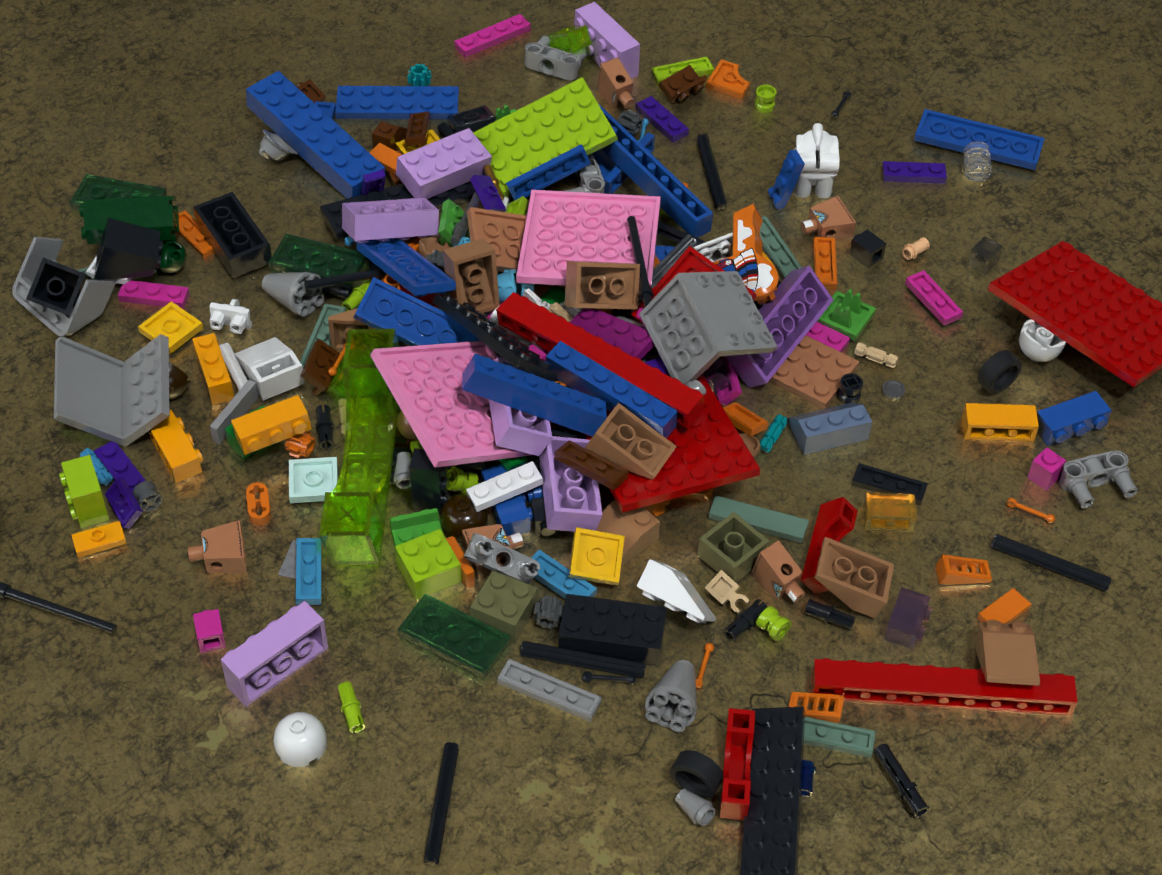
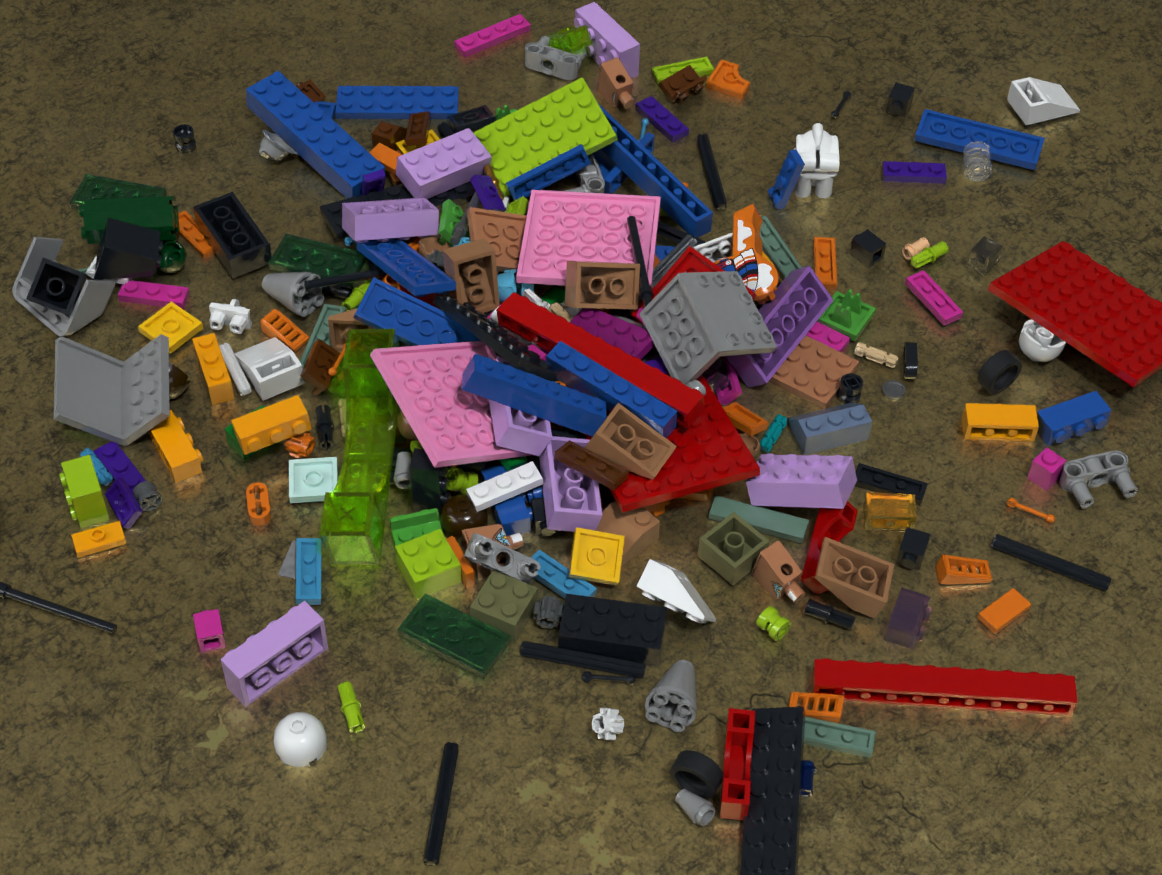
nougat torso [188,520,247,573] -> none
light grey tile [210,379,259,445] -> none
teal gear [407,64,432,86] -> none
light grey tile [497,659,602,722] -> none
dark grey gear [617,109,643,136] -> none
orange hinge [696,643,714,690] -> none
tan plate [705,570,750,614] -> none
black pin [723,599,767,642] -> none
lime wheel [755,85,776,113] -> none
nougat torso [801,196,856,241] -> none
black pin [873,743,930,818] -> none
medium nougat slope [975,620,1040,686] -> none
none -> black wheel [173,124,196,154]
none -> orange slope [260,309,310,353]
none -> white gear [592,708,624,740]
none -> lavender brick [746,453,857,509]
none -> black brick [886,82,915,118]
none -> black brick [896,527,931,571]
none -> black beam [903,342,918,380]
none -> lime axle [910,241,949,268]
none -> white slope [1007,77,1080,125]

